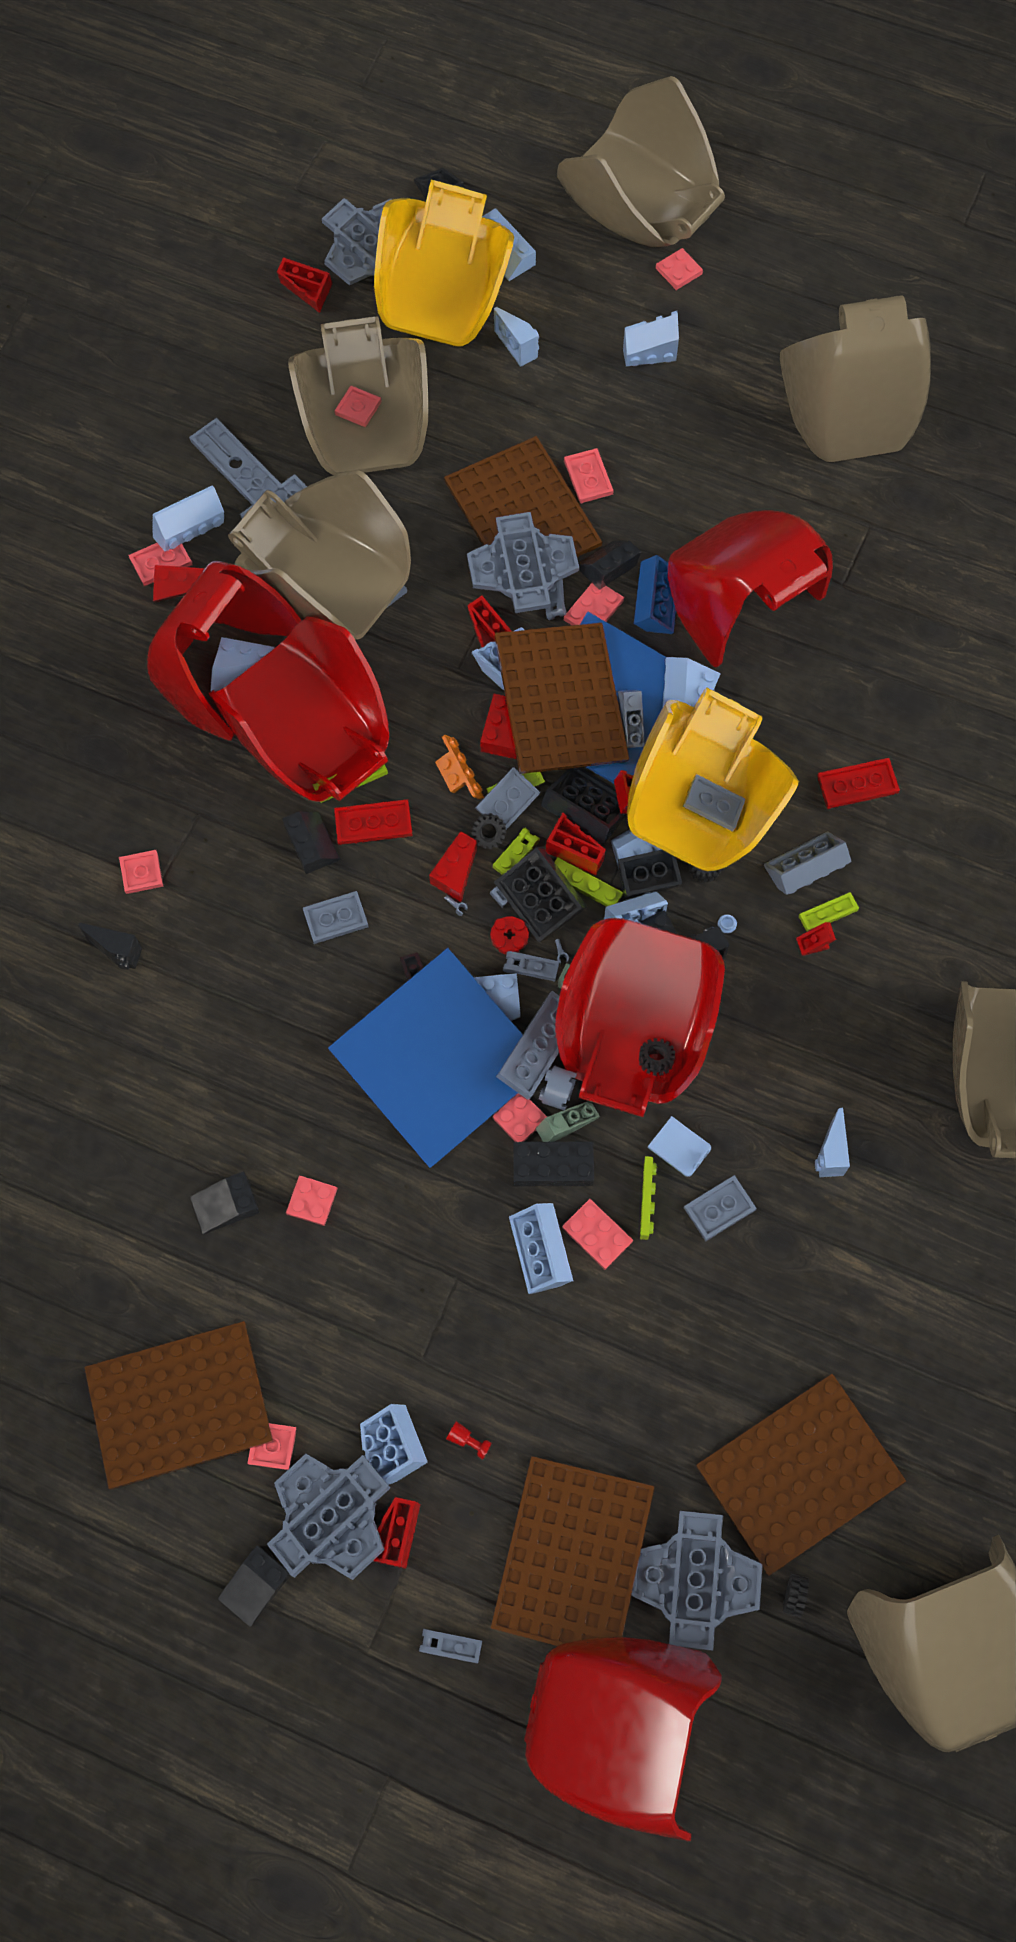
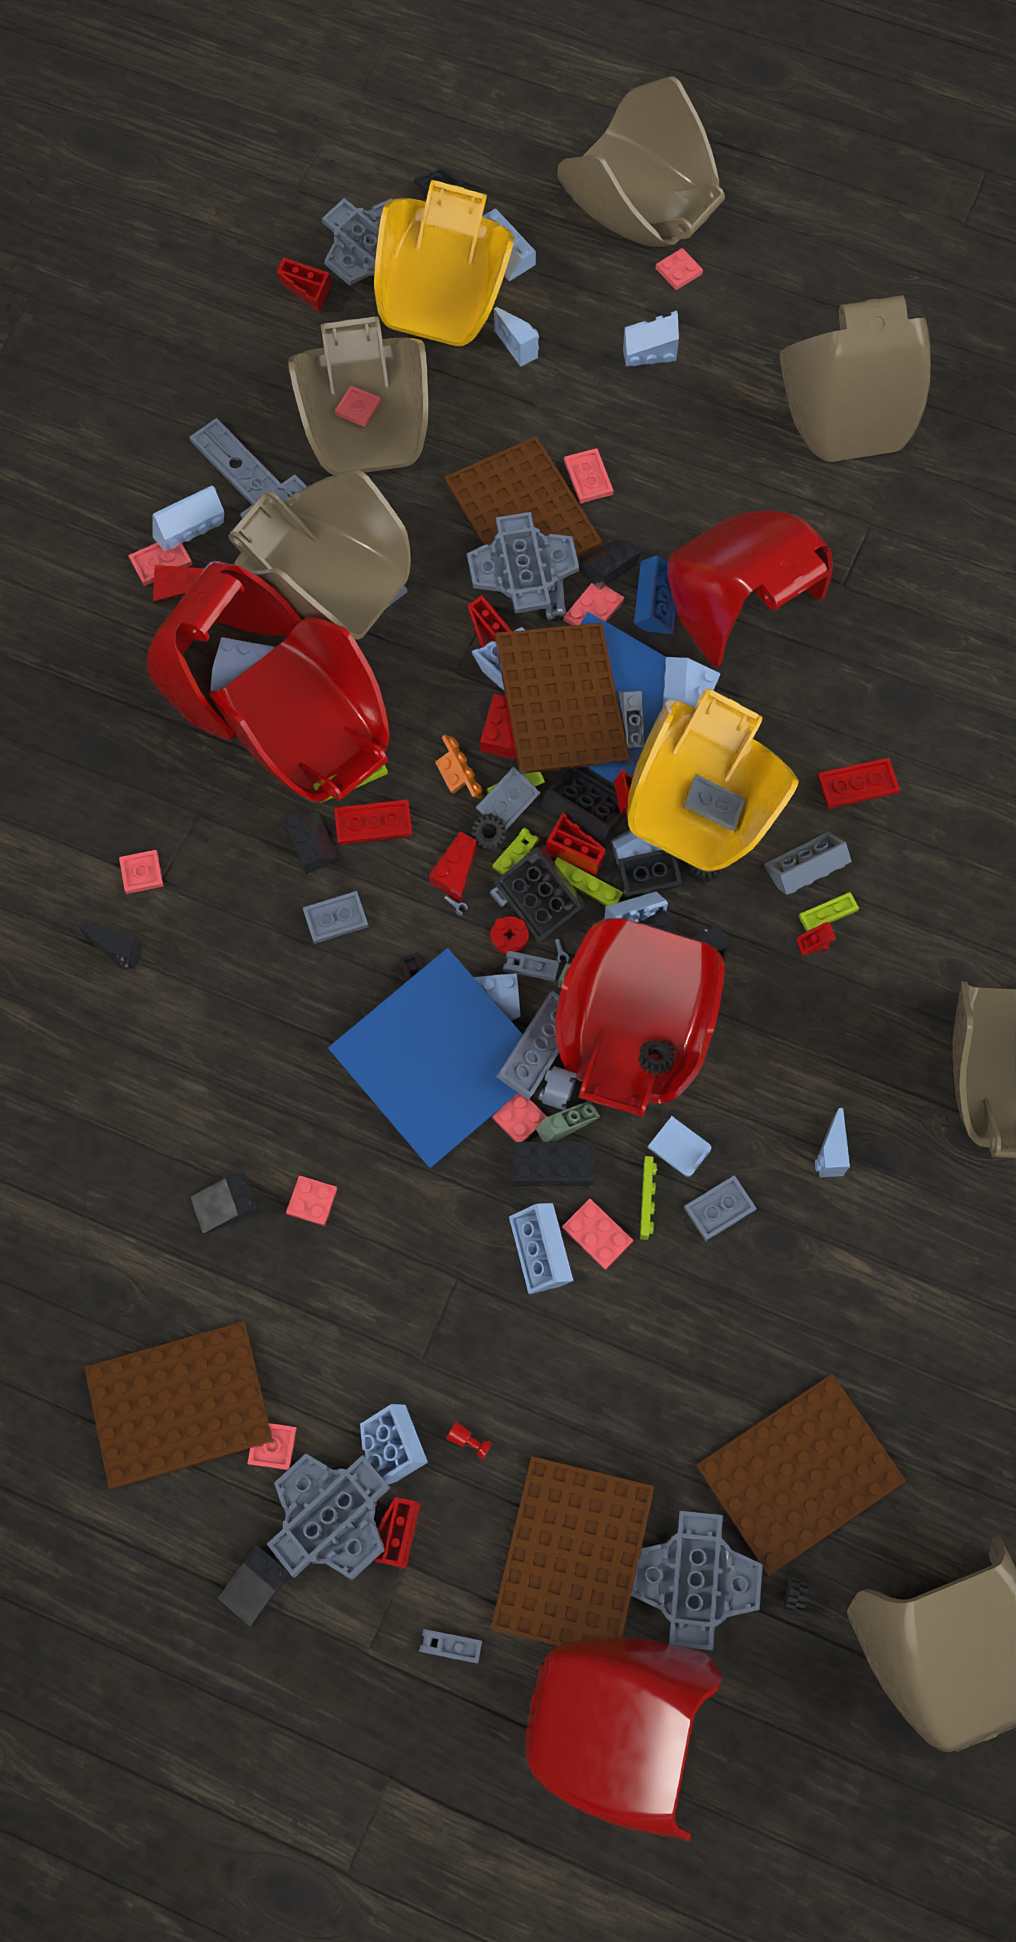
light blue plate [718,915,737,933] -> none

